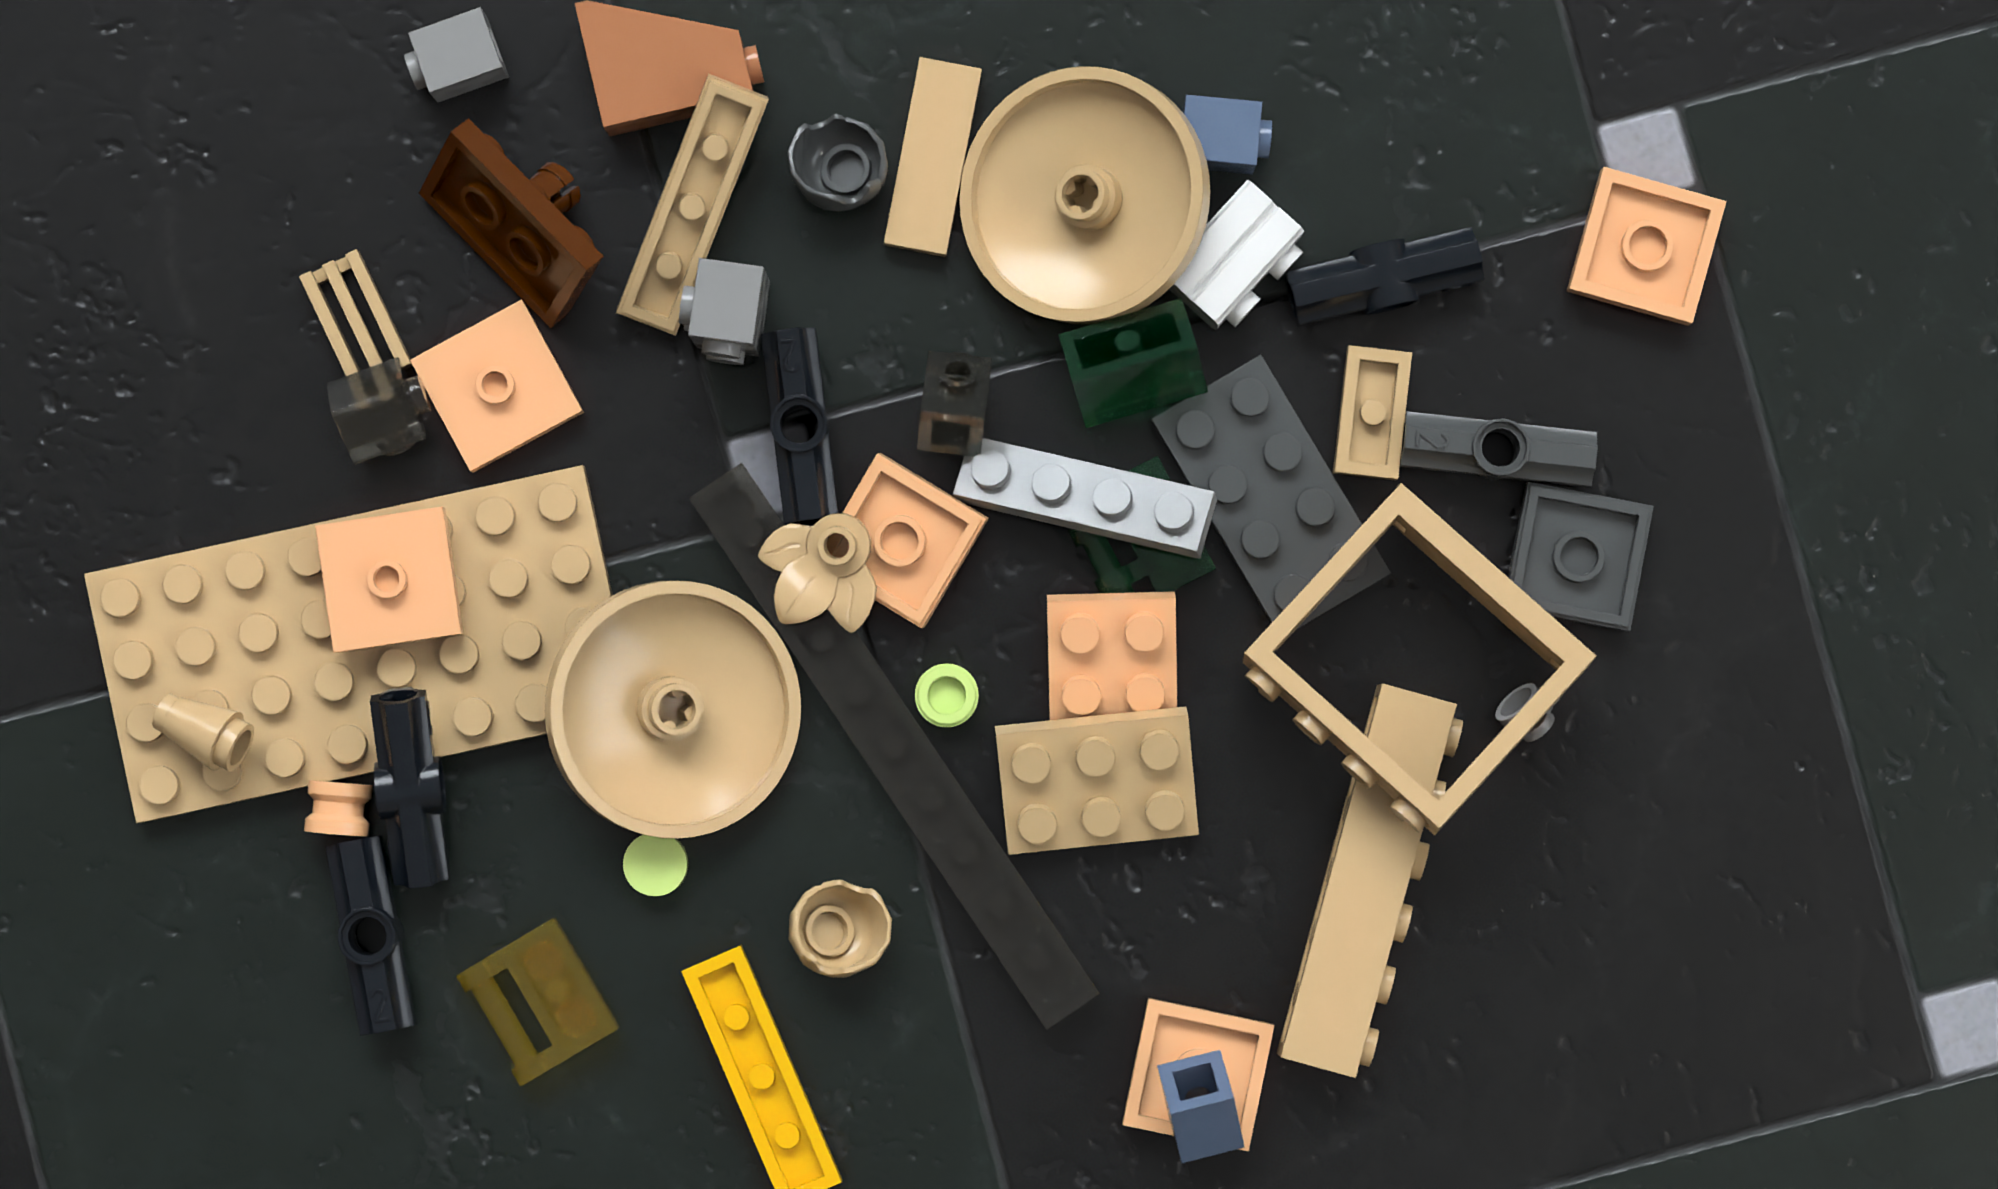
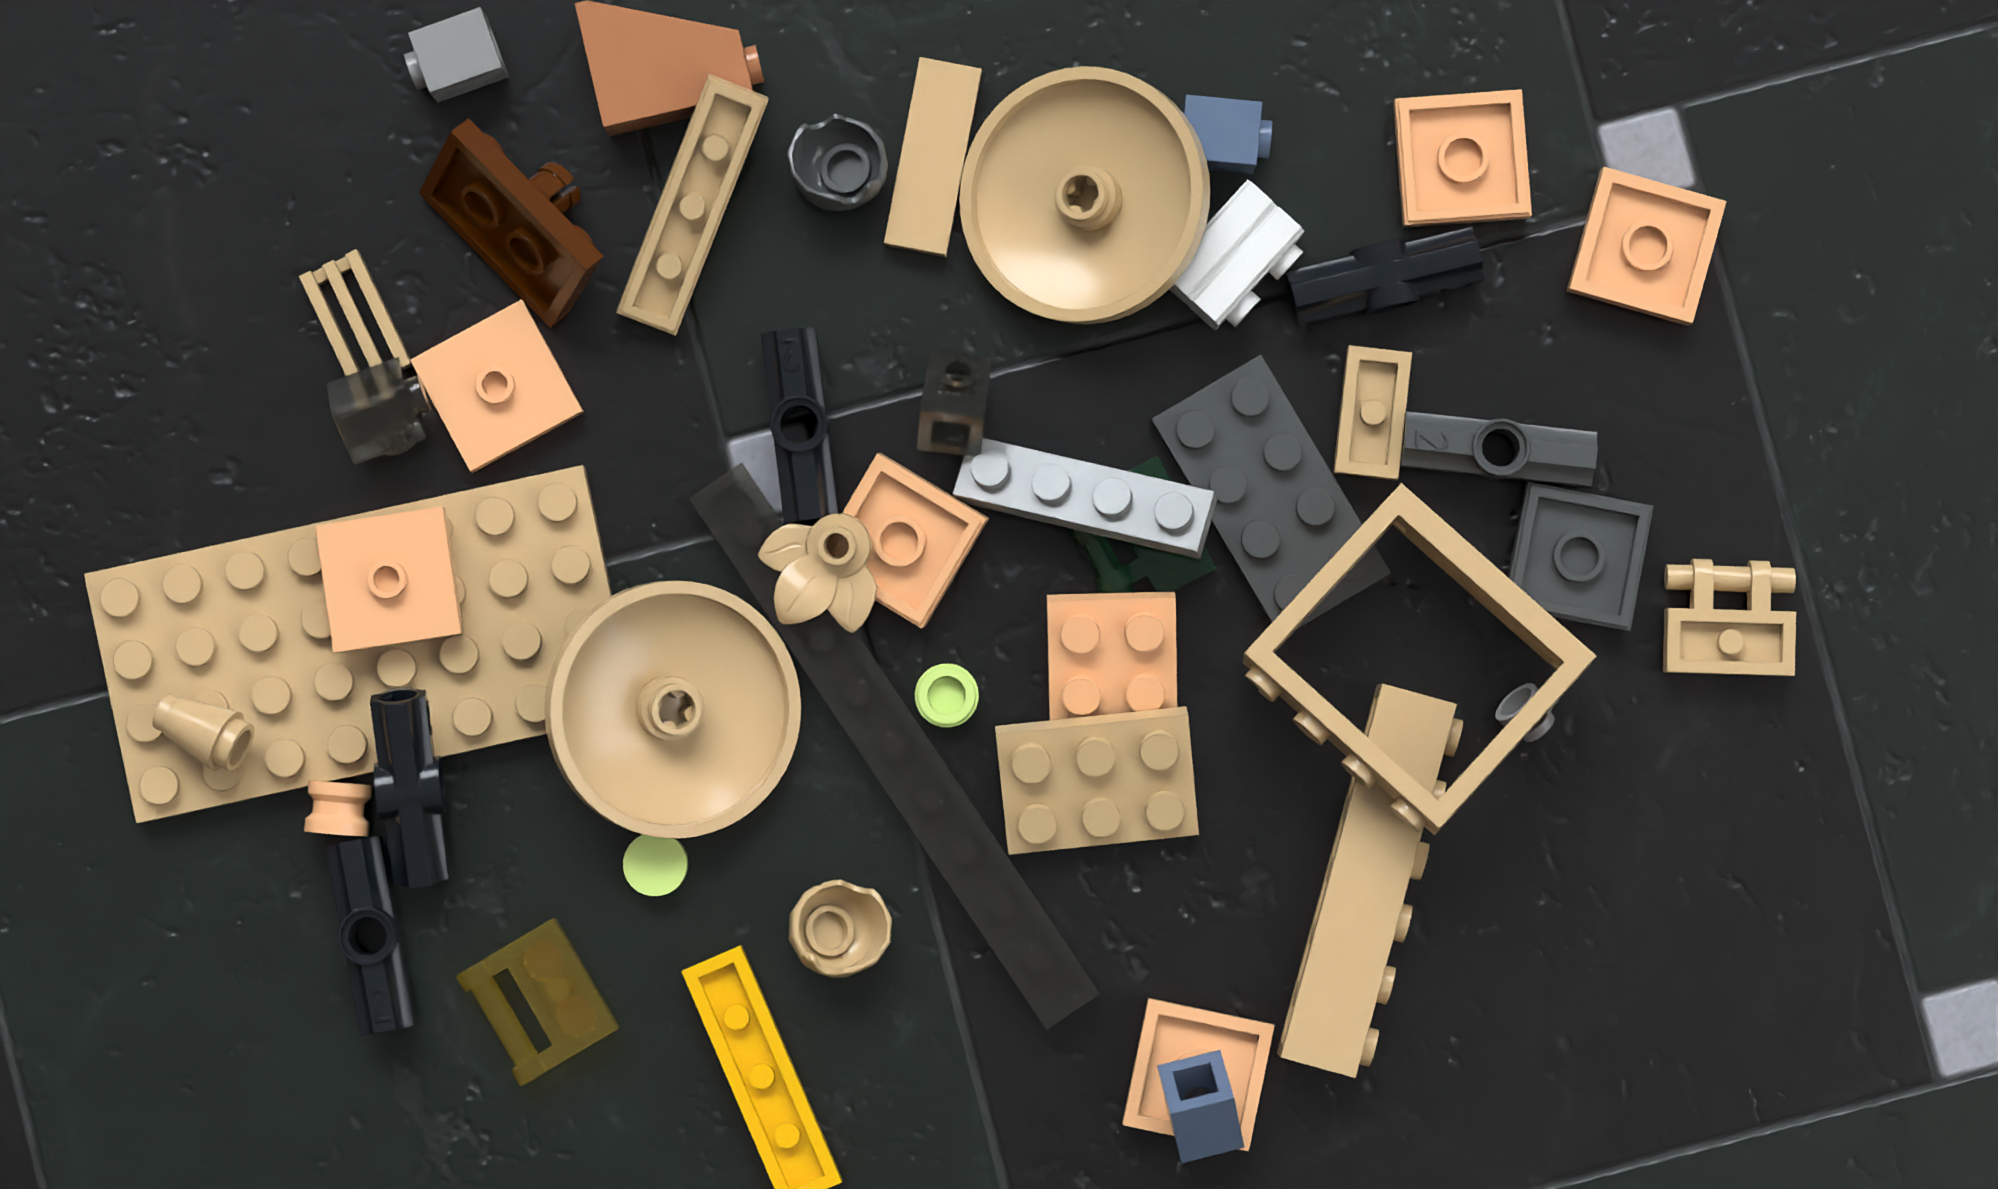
light grey brick [679,258,770,365] -> none
clear green brick [1058,298,1208,428] -> none
none -> light nougat plate [1393,89,1532,228]
none -> tan plate [1663,559,1796,676]

